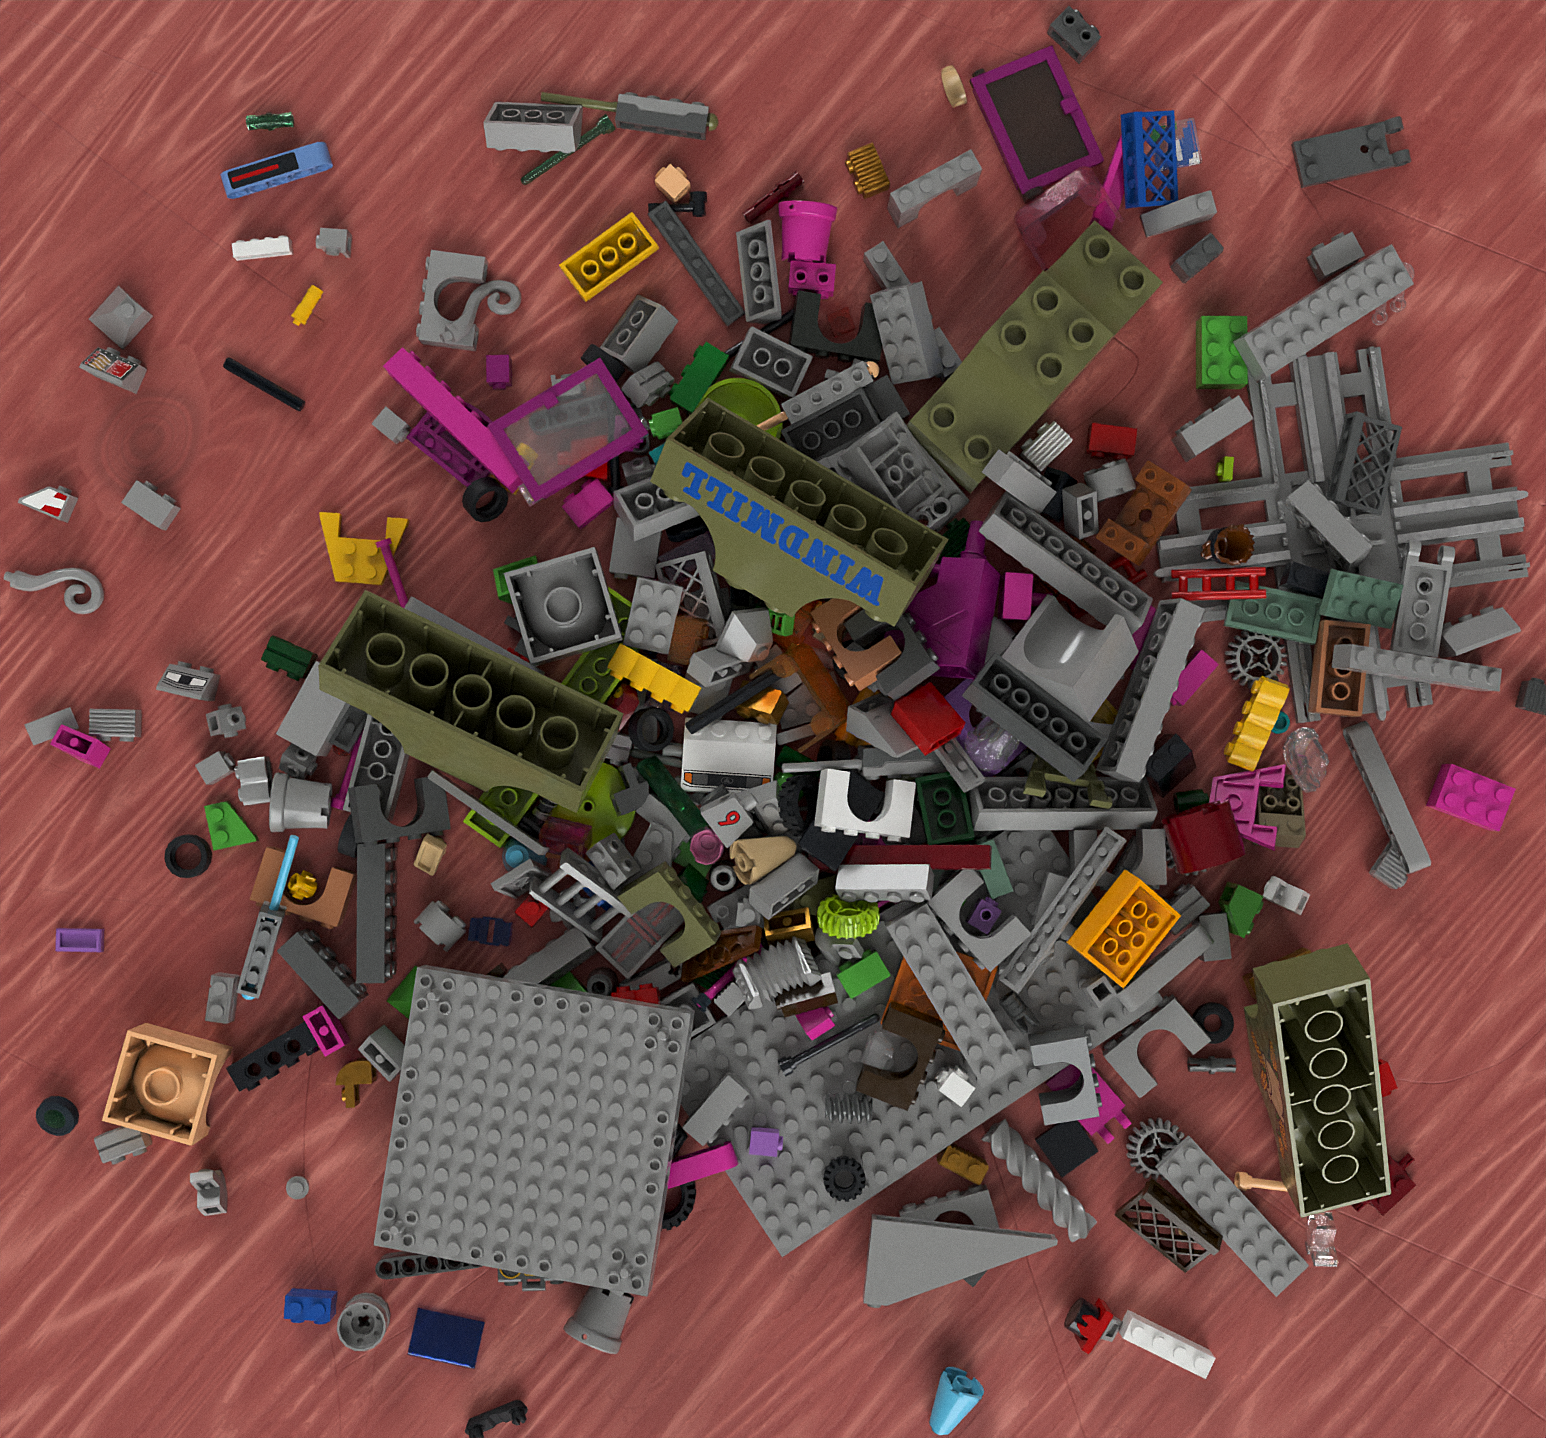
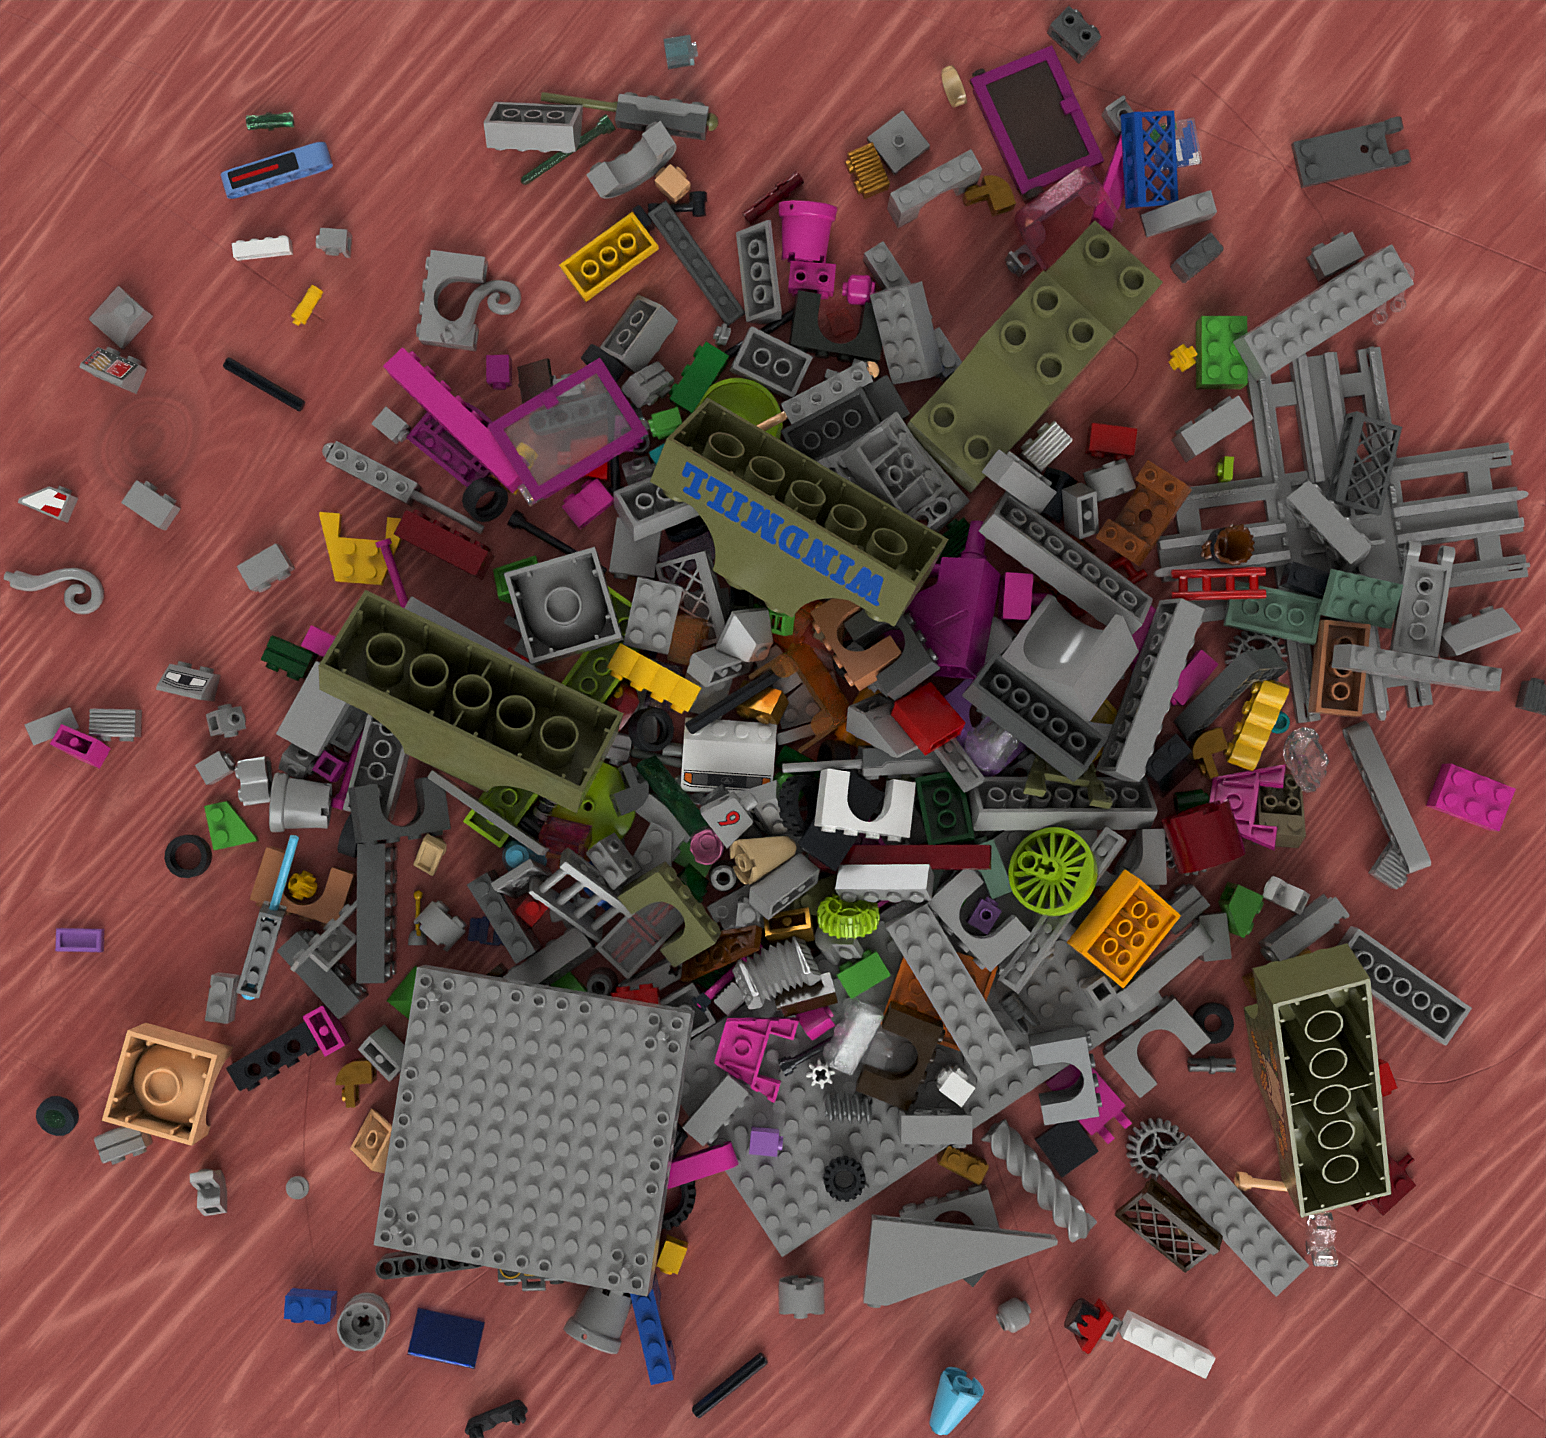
none -> light grey brick [236,543,295,593]
none -> light grey bracket [291,900,357,972]
none -> dark pink brick [301,625,336,657]
none -> magenta brick [312,750,349,782]
none -> light grey piece [322,441,485,534]
none -> light nougat slope [350,1108,392,1174]
none -> dark red brick [394,509,495,580]
none -> hinge [408,891,427,945]
none -> dark grey arch [467,869,542,964]
none -> black piece [507,509,607,575]
none -> clear smoke piece [517,358,554,404]
none -> light grey brick [586,120,677,199]
none -> blue arch [630,1274,677,1385]
none -> black tile [632,205,655,233]
none -> yellow brick [656,1235,688,1275]
none -> clear light blue brick [663,35,698,69]
none -> black axle [692,1353,768,1419]
none -> light grey plate [713,323,731,346]
none -> dark pink wing [714,1017,800,1103]
none -> light grey brick [778,1275,825,1319]
none -> white gear [806,1058,835,1089]
none -> clear brick [822,997,884,1075]
none -> dark pink head [842,275,876,305]
none -> light grey plate [867,110,930,175]
none -> light grey brick [898,1107,972,1148]
none -> pearl gold brick [962,175,1016,217]
none -> light grey head [996,1297,1031,1333]
none -> light grey bracket [1005,244,1039,277]
none -> lime piece [1008,827,1098,916]
none -> light grey brick [1101,95,1133,137]
none -> yellow gear [1168,344,1198,372]
none -> dark grey beam [1174,649,1288,741]
none -> pearl gold brick [1189,727,1228,779]
none -> light grey door [1258,894,1350,962]
none -> light grey brick [1337,926,1472,1046]

